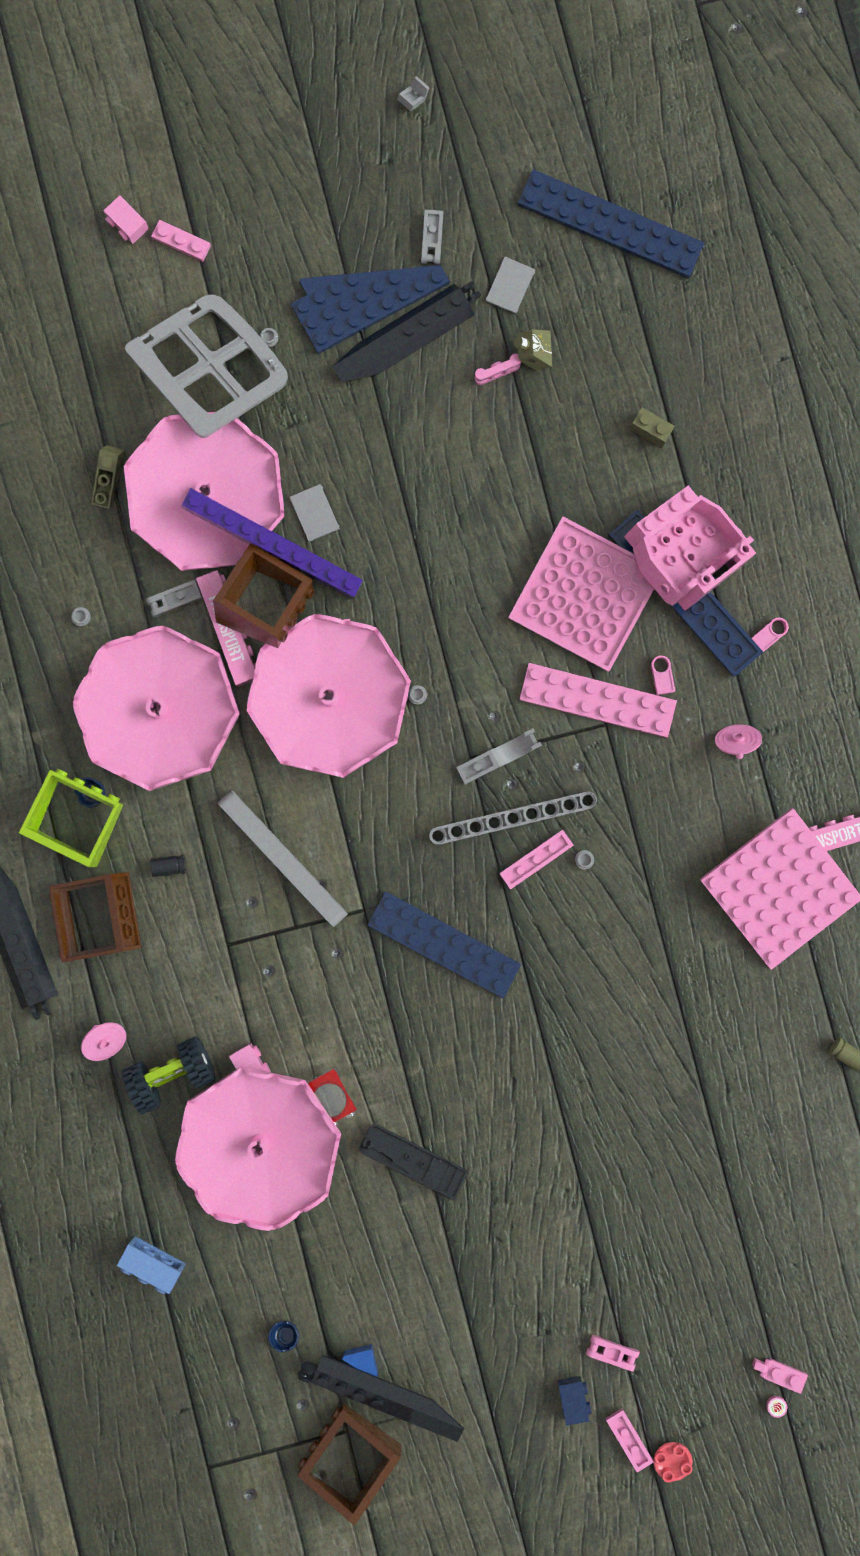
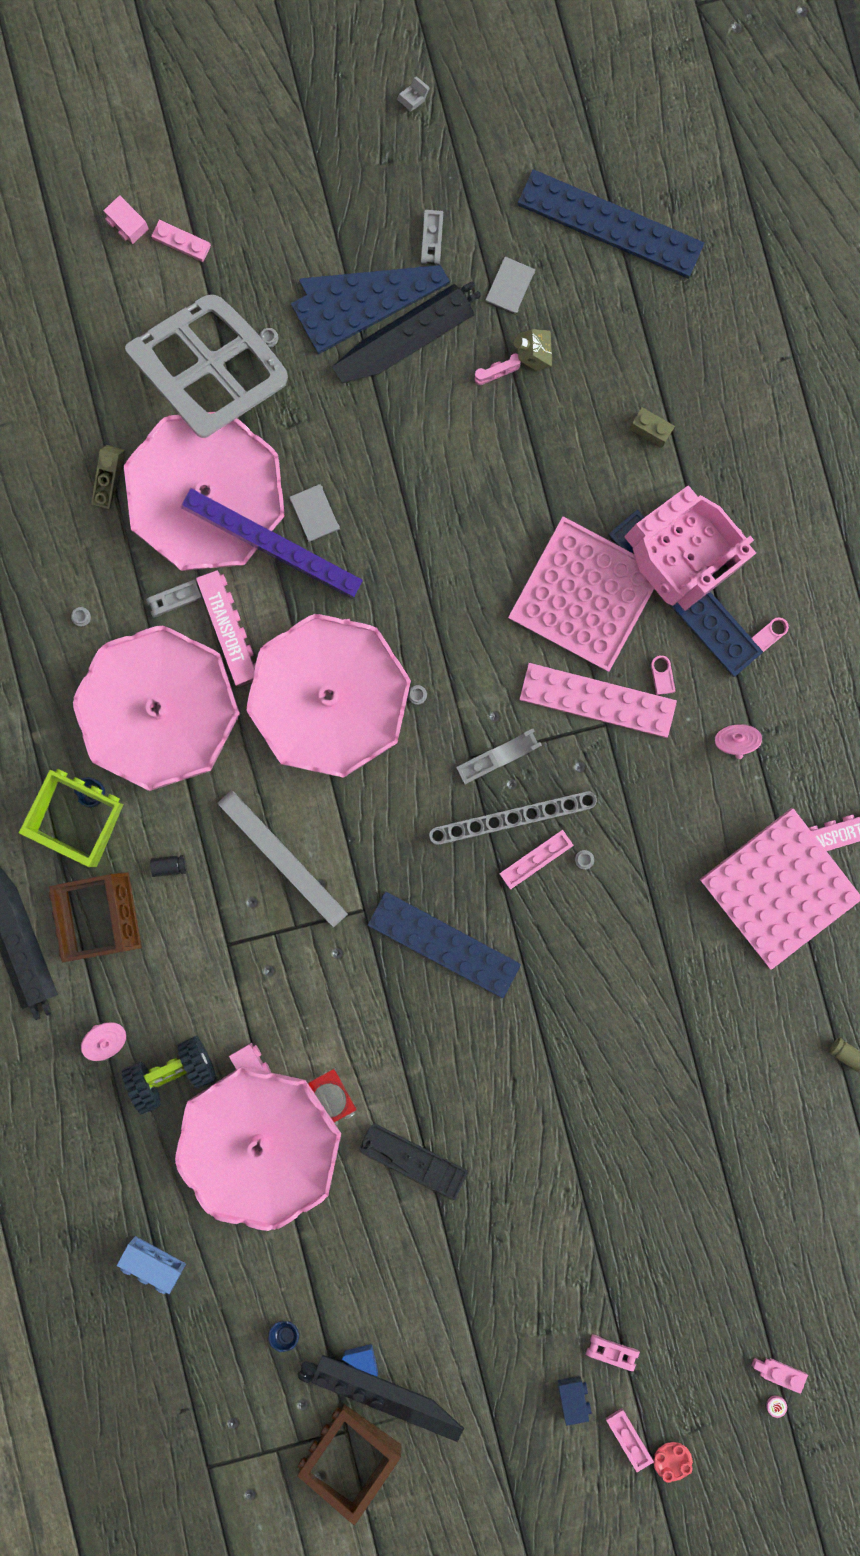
reddish brown windscreen [213,544,314,648] -> none

